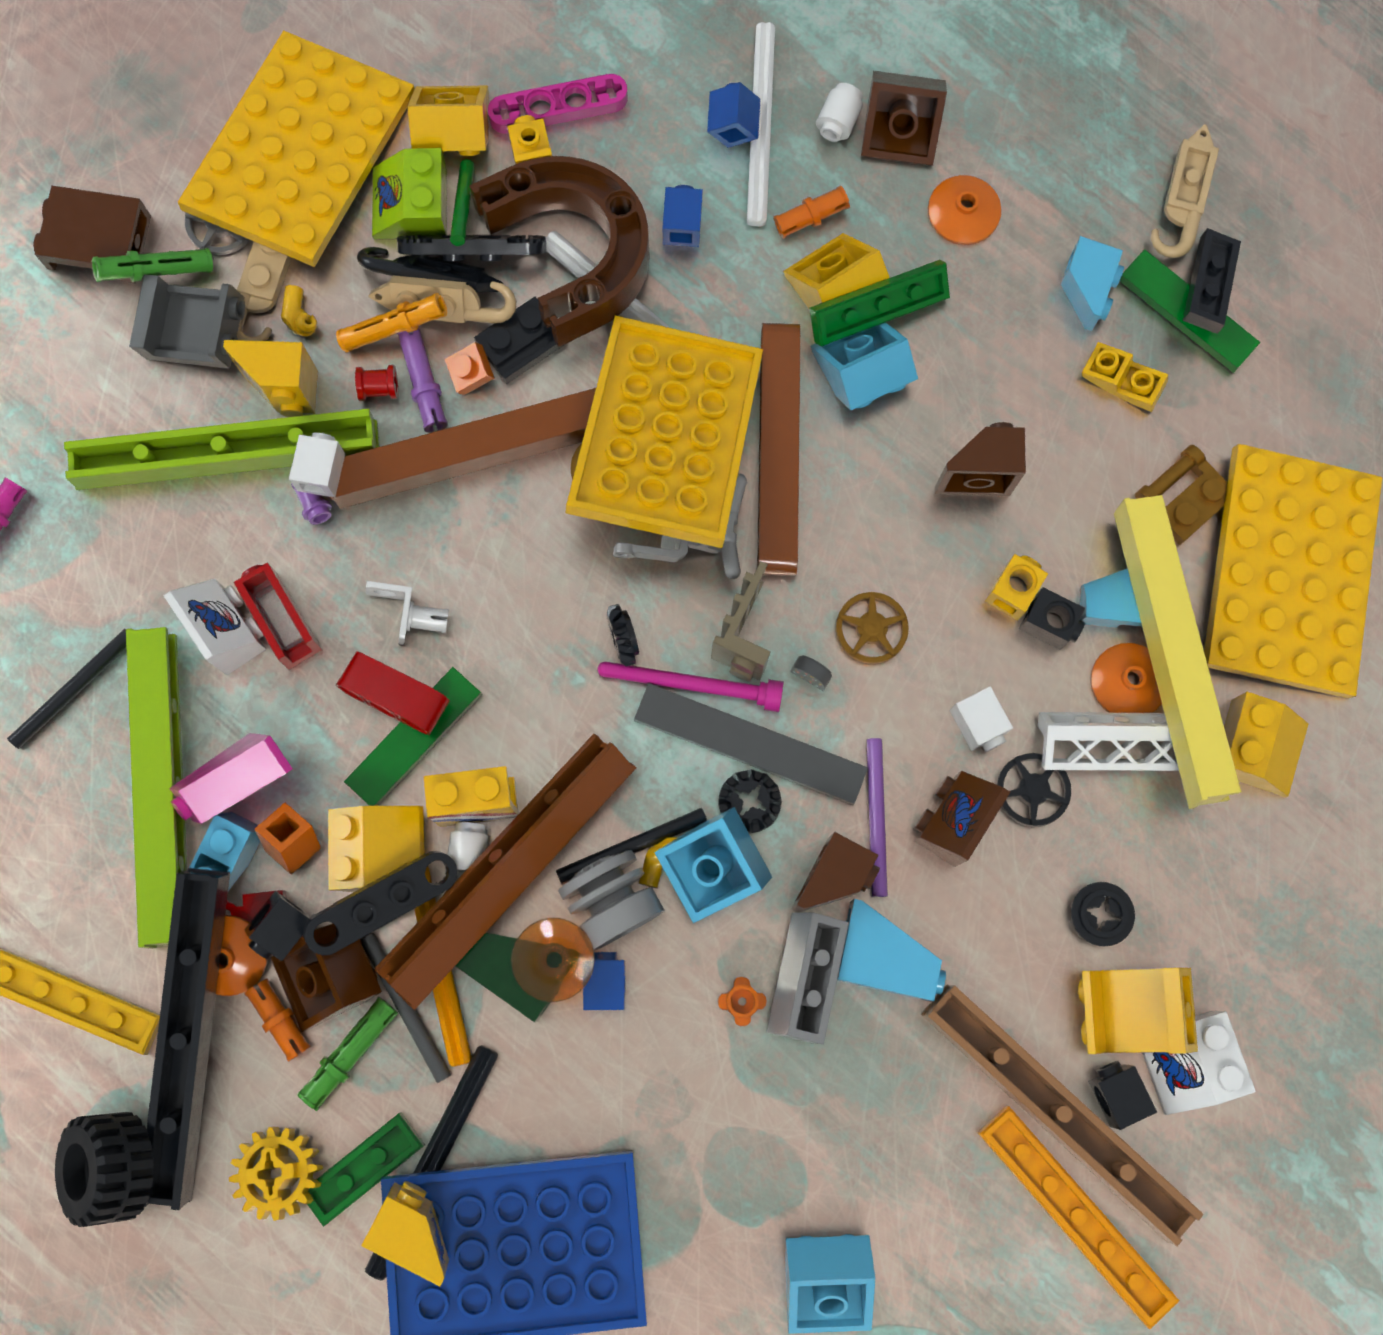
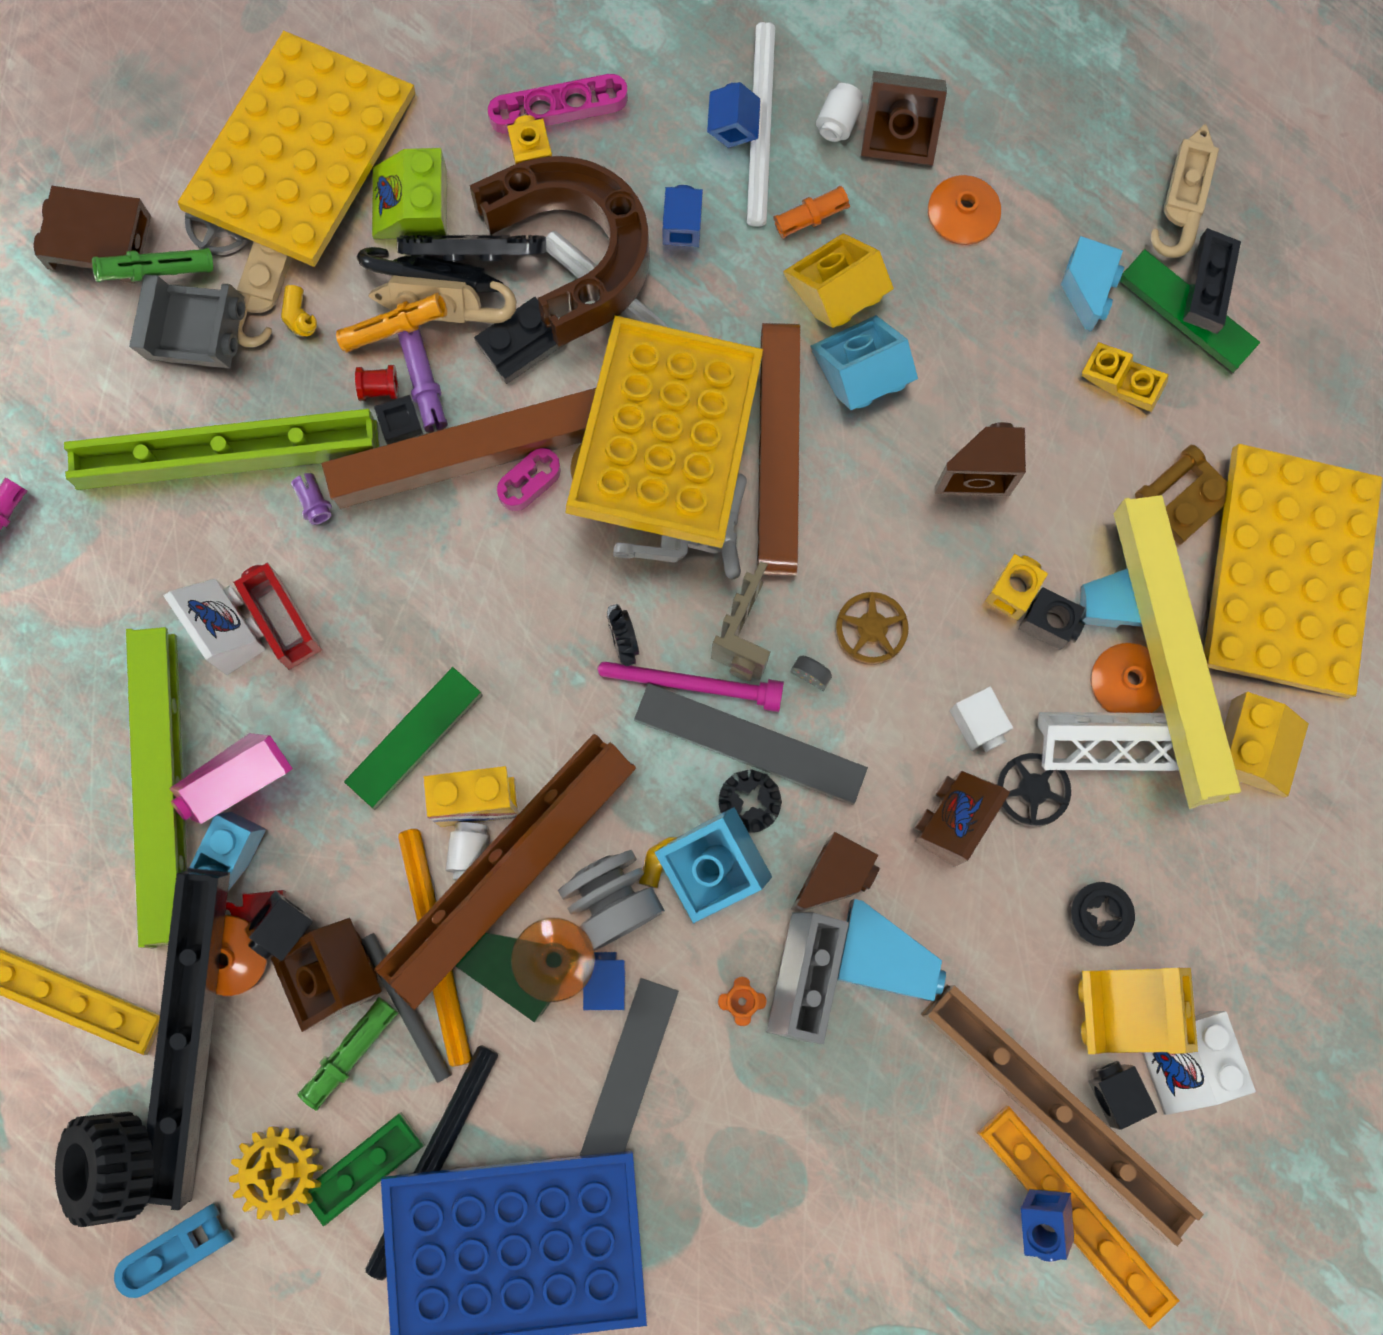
black piece [7,628,126,749] -> none
yellow slope [223,340,318,417] -> none
orange pin [244,978,311,1062] -> none
orange brick [254,802,321,875] -> none
white brick [289,433,345,498] -> none
black plate [303,851,457,955] -> none
yellow slope [328,806,424,892] -> none
red beam [336,651,450,735] -> none
yellow slope [361,1181,449,1287] -> none
white bracket [366,581,449,645] -> none
yellow slope [407,85,489,156] -> none
orange plate [445,342,495,395] -> none
green bar [450,159,475,246] -> none
black piece [556,807,707,885] -> none
medium azure slope [785,1234,876,1334] -> none
green tile [809,259,950,346] -> none
medium lavender piece [866,738,888,897] -> none
none -> dark azure plate [114,1203,234,1298]
none -> black tile [374,395,423,445]
none -> dark pink beam [497,448,561,511]
none -> dark grey tile [579,978,679,1156]
none -> blue brick [1021,1189,1074,1262]

